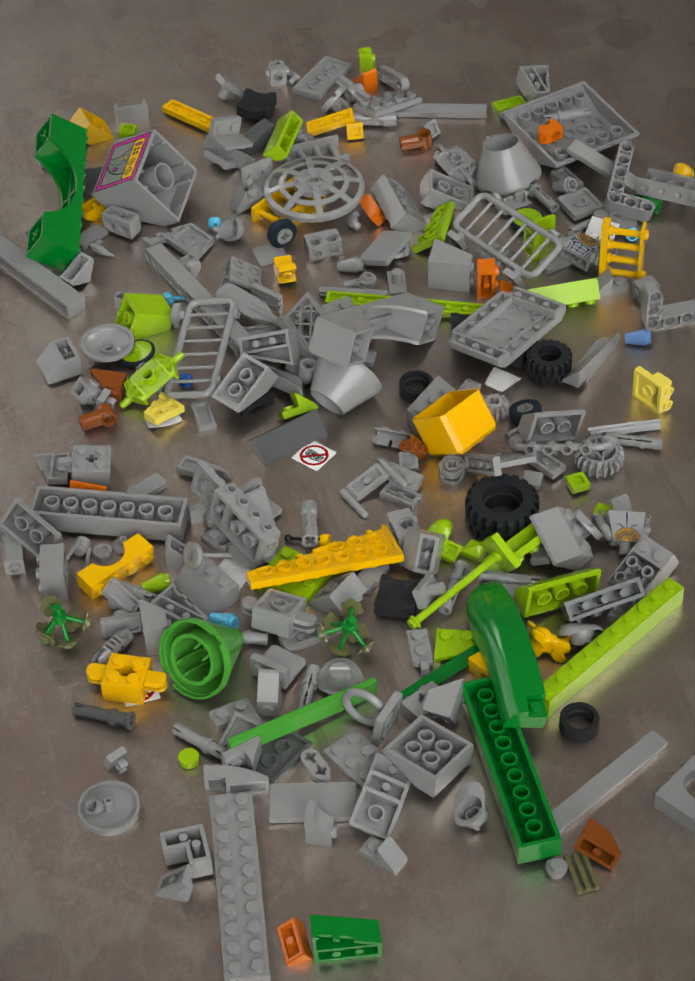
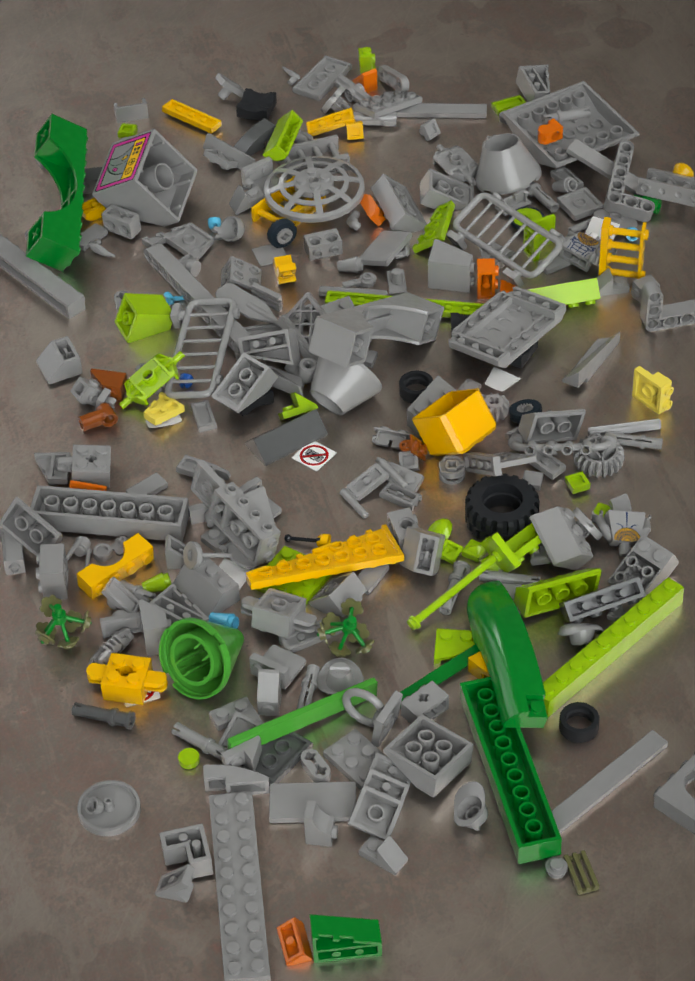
light grey slope [60,251,94,286] -> none
yellow slope [69,107,114,146] -> none
light grey dish [80,324,135,363] -> none
light grey tile [103,745,129,774] -> none
lime wheel [120,339,155,367] -> none
light grey bracket [208,115,253,151] -> none
light grey pin [243,629,269,646] -> none
light grey brick [266,60,289,87] -> none
light grey axle [301,500,318,547] -> none
black brick [374,574,421,619] -> none
dark orange piece [399,128,432,151] -> none
light grey hinge [406,628,433,677] -> none
light grey tile [412,573,446,610] -> none
light grey slope [420,678,463,725] -> none
black tyre [526,339,572,386] -> none
yellow animal [527,620,571,664] -> none
dark orange slope [573,818,622,871] -> none
medium blue cone [625,328,651,346] -> none

